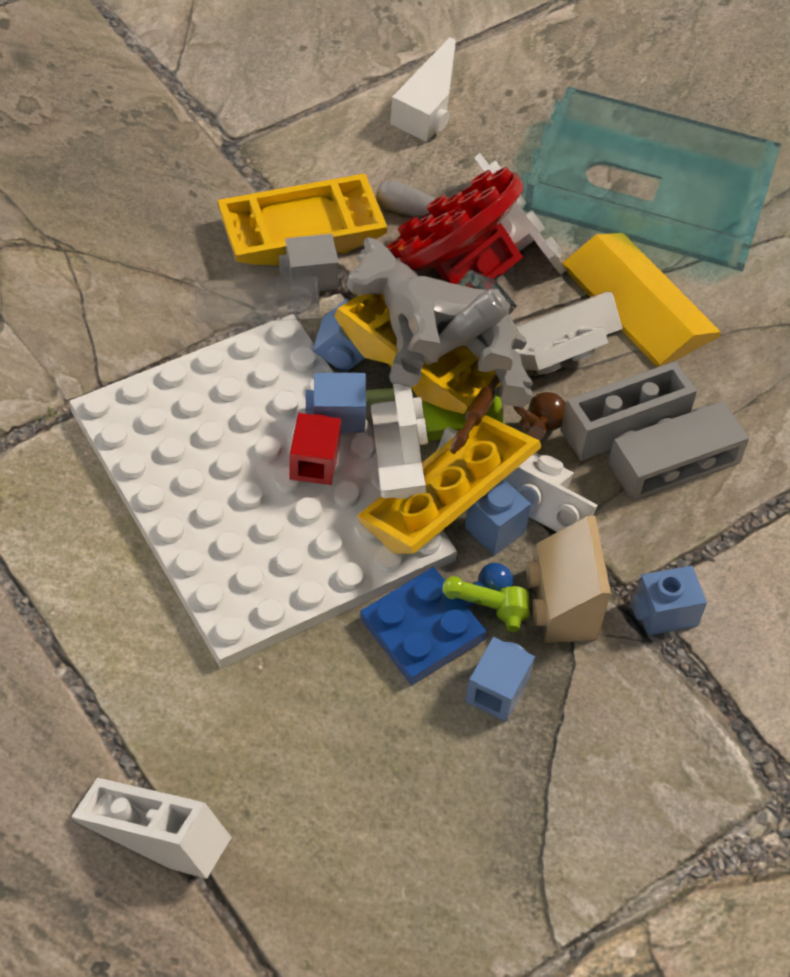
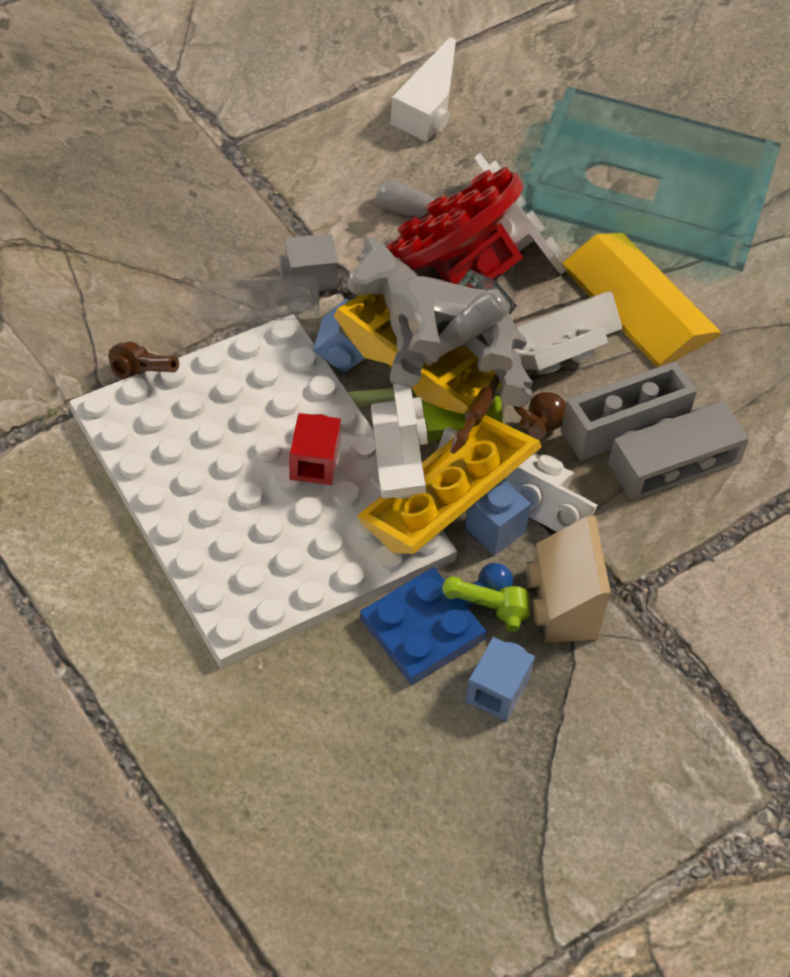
white slope [71,778,232,879] -> none
yellow slope [217,173,387,266] -> none
medium blue brick [305,373,366,433] -> none
medium blue brick [632,565,707,635] -> none
none -> reddish brown plate [108,341,179,379]

